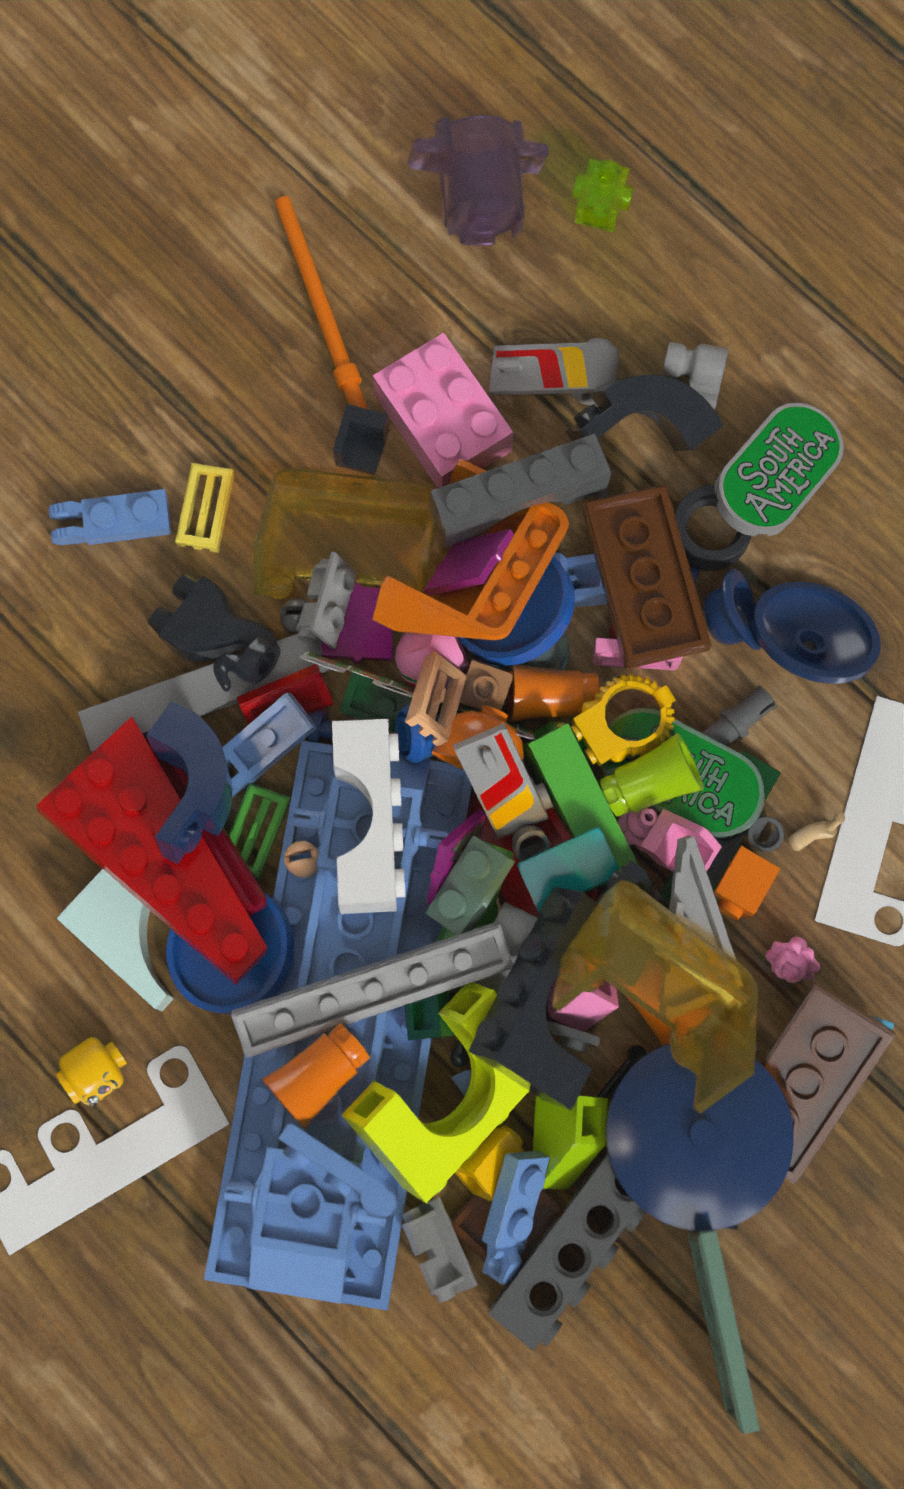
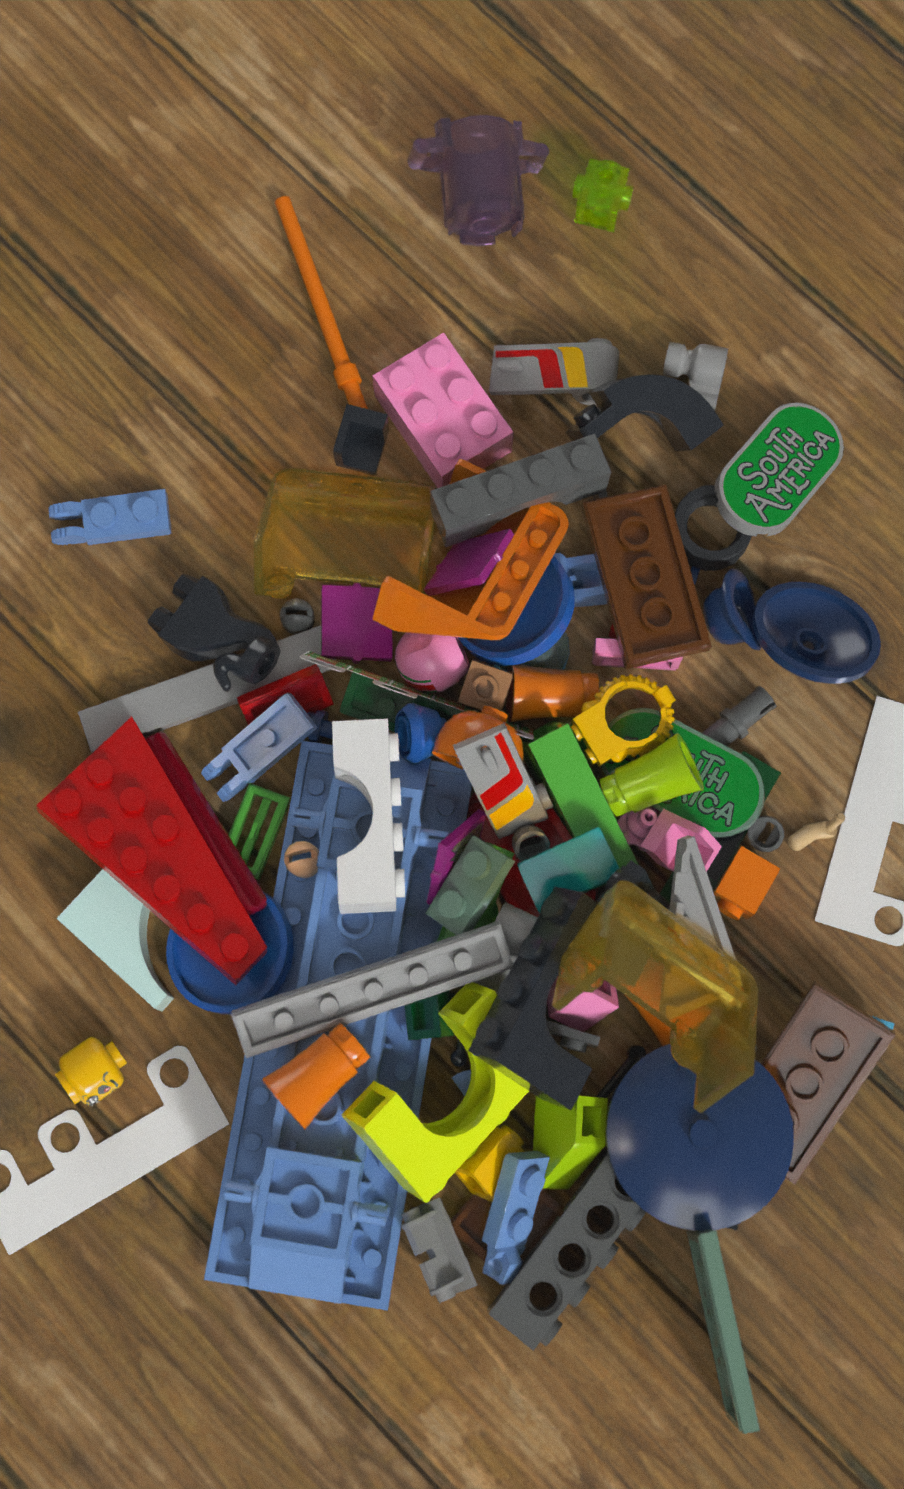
dark blue arch [147,701,232,865] -> none
light yellow tile [175,463,235,553] -> none
medium blue hinge [278,1123,398,1218] -> none
light grey hinge [296,552,357,649] -> none
light nougat tile [405,651,467,747] -> none
bright pink plant [765,937,820,983] -> none

